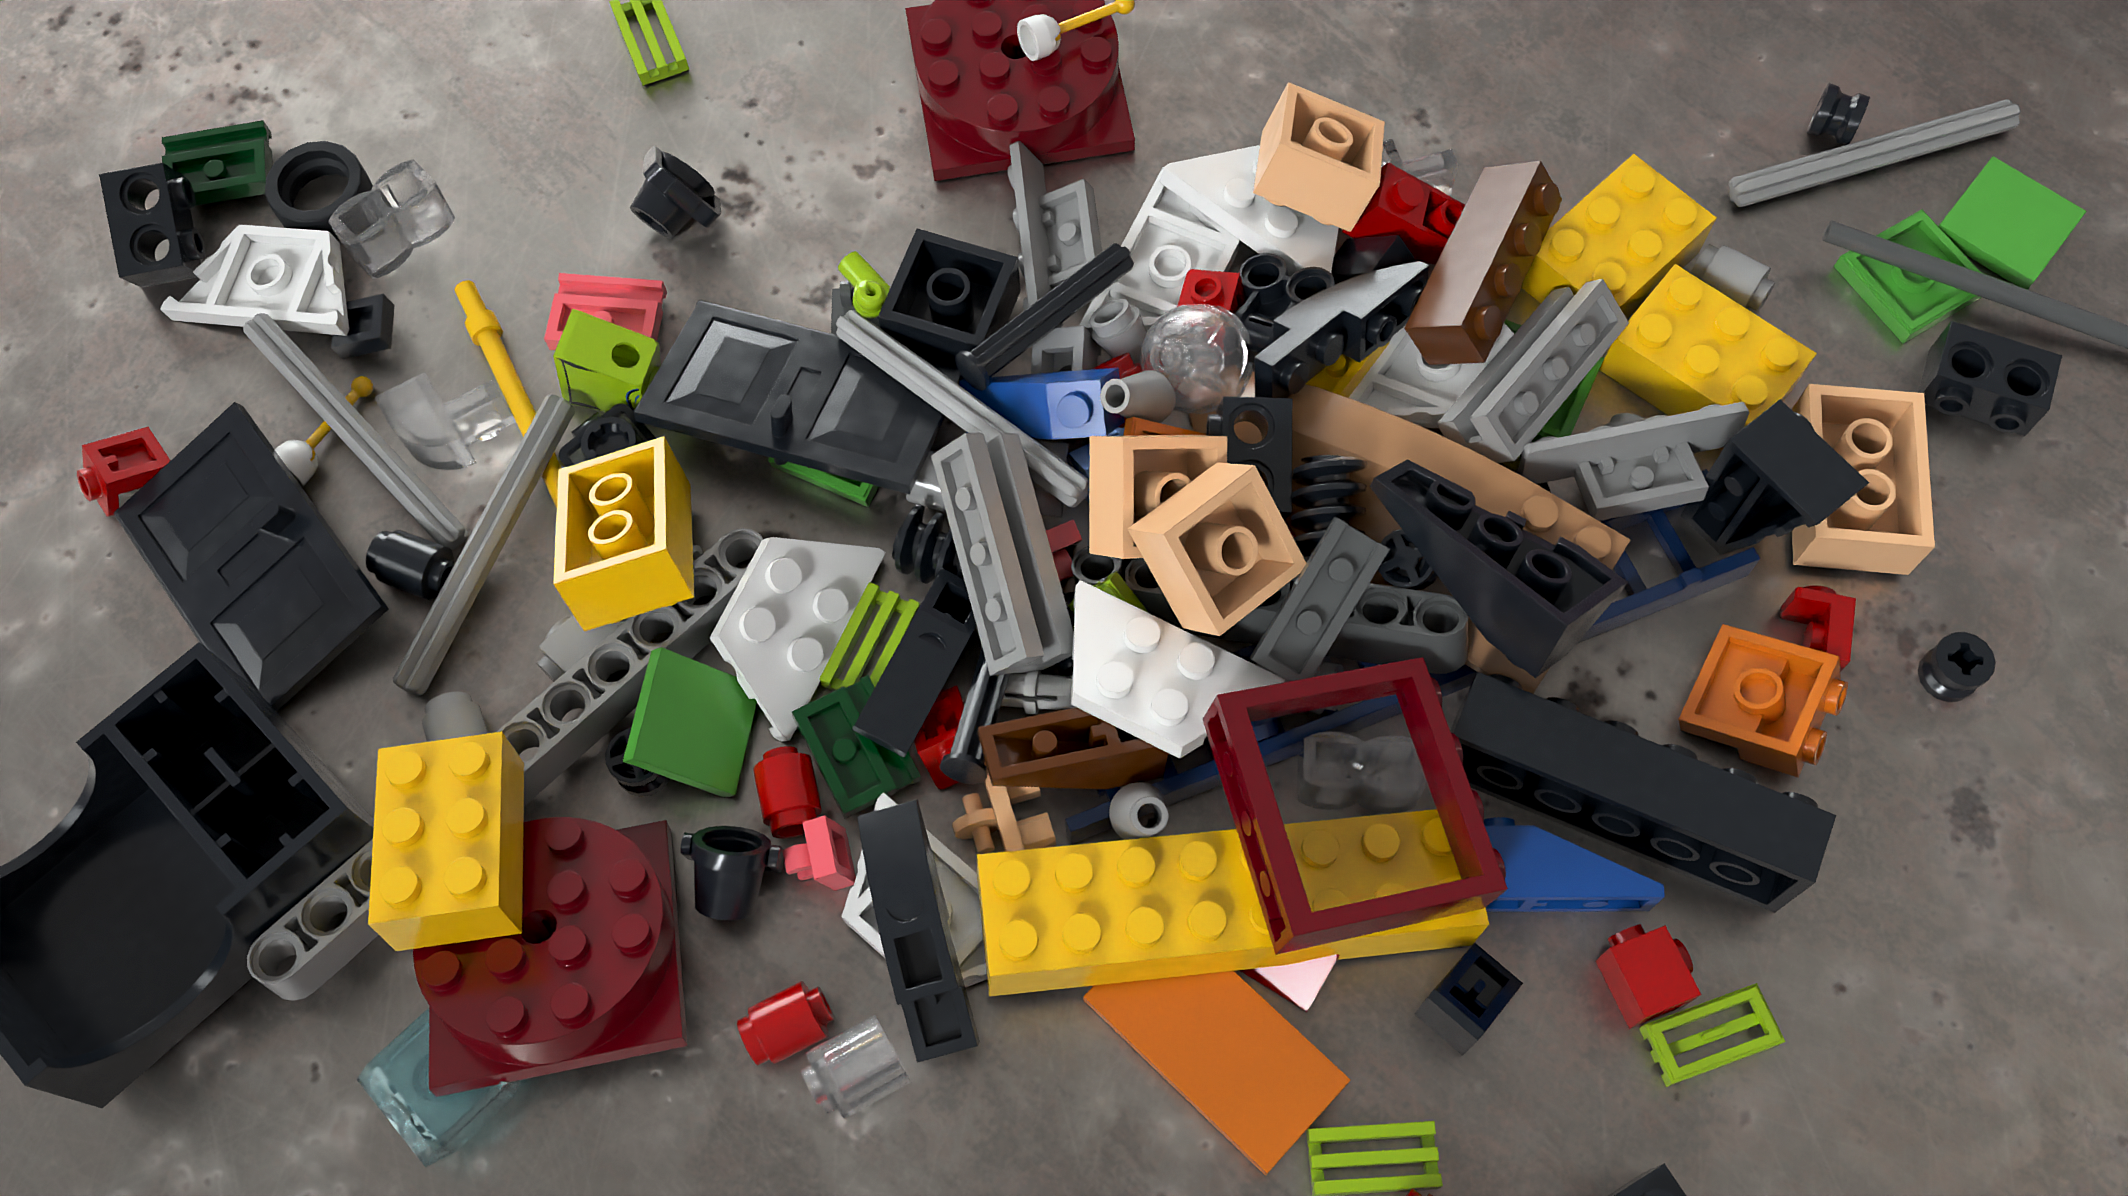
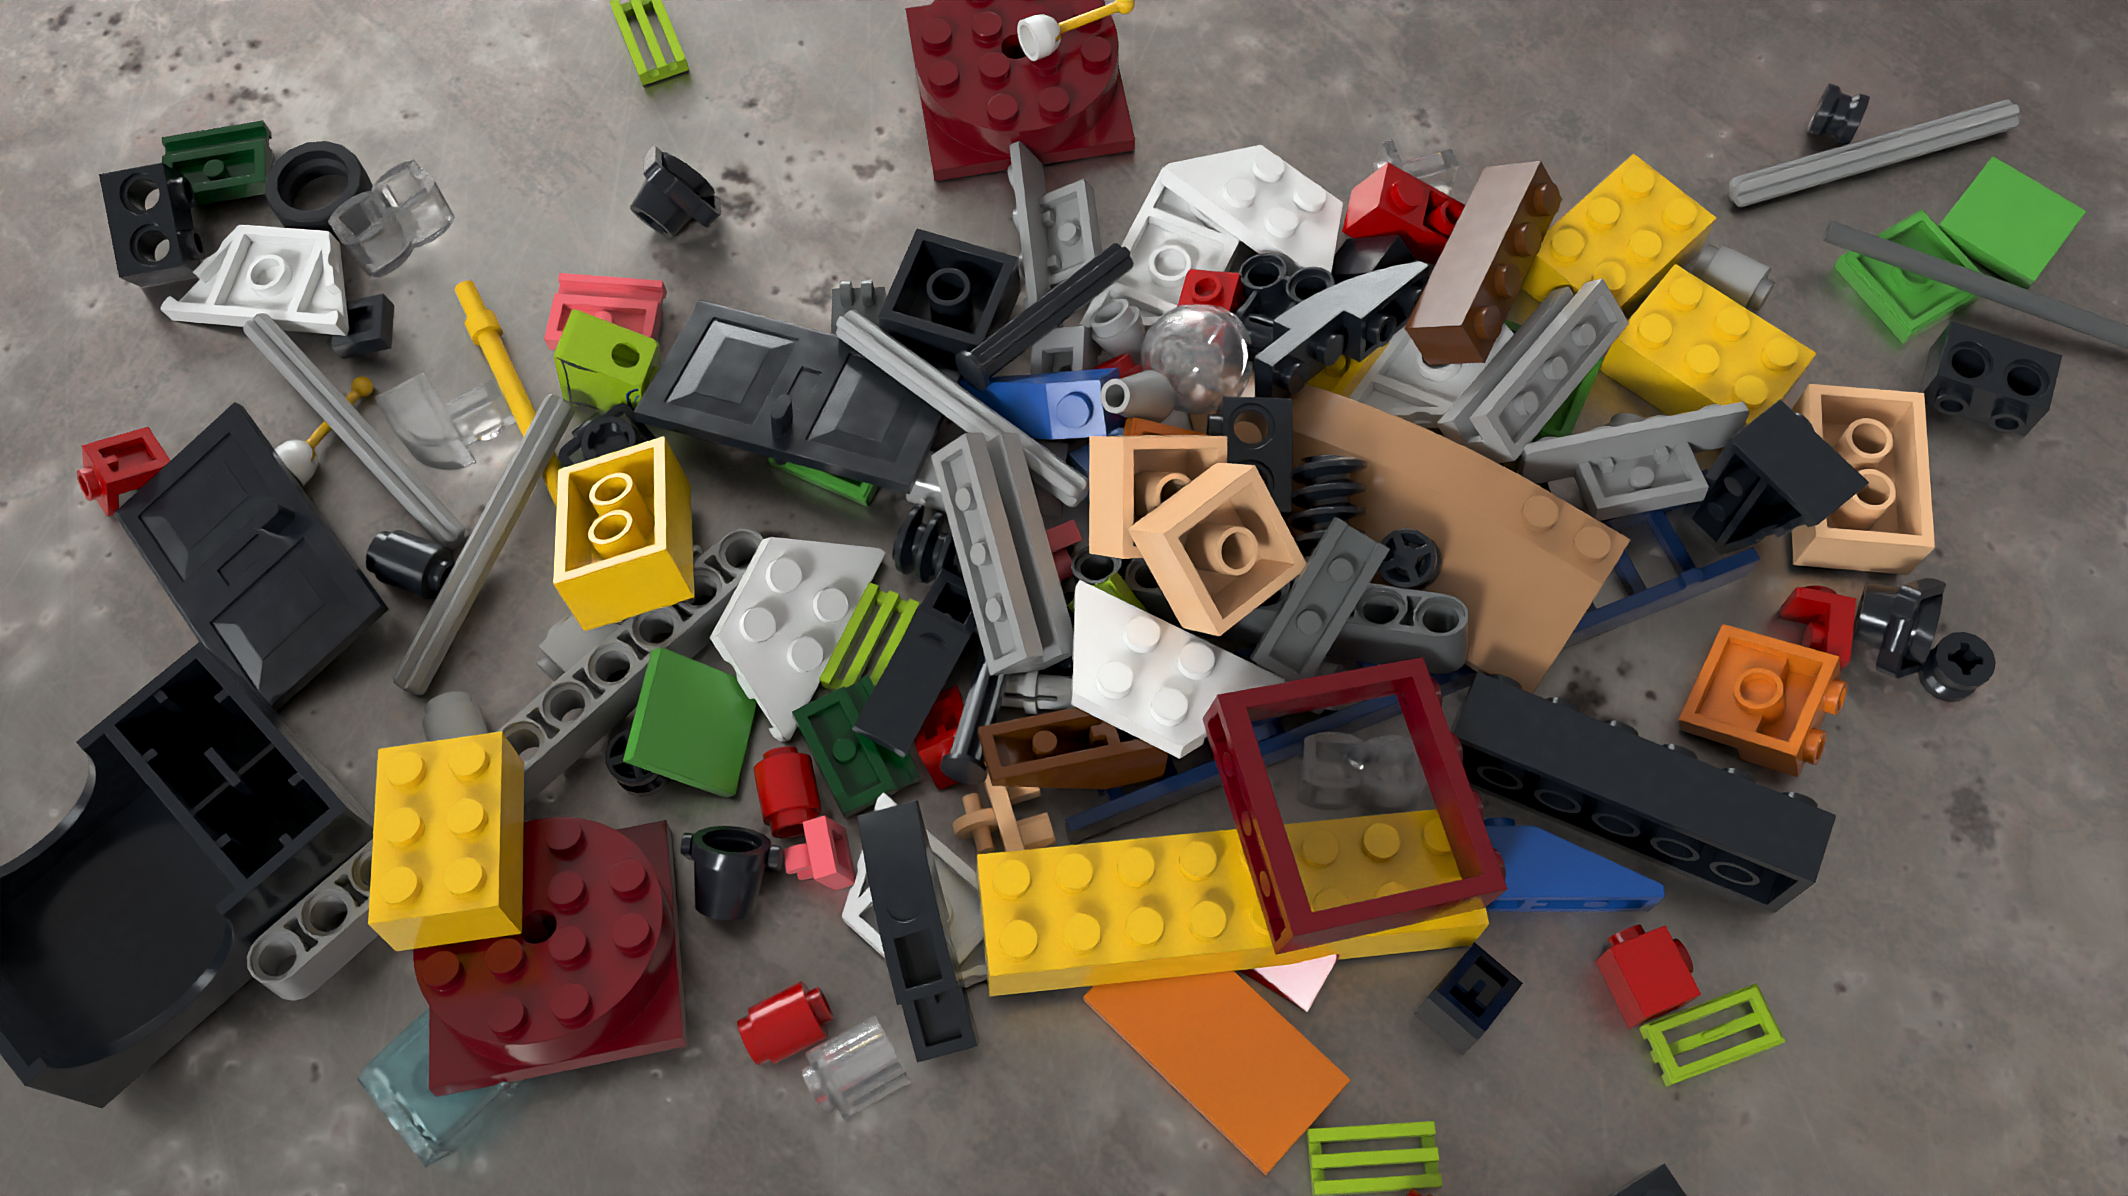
lime arm [838,251,890,318] -> none
light grey cone [1109,782,1169,840] -> none
light nougat brick [1253,82,1385,232] -> none
black wedge [1370,459,1628,678] -> none
none -> black piece [1852,578,1946,679]

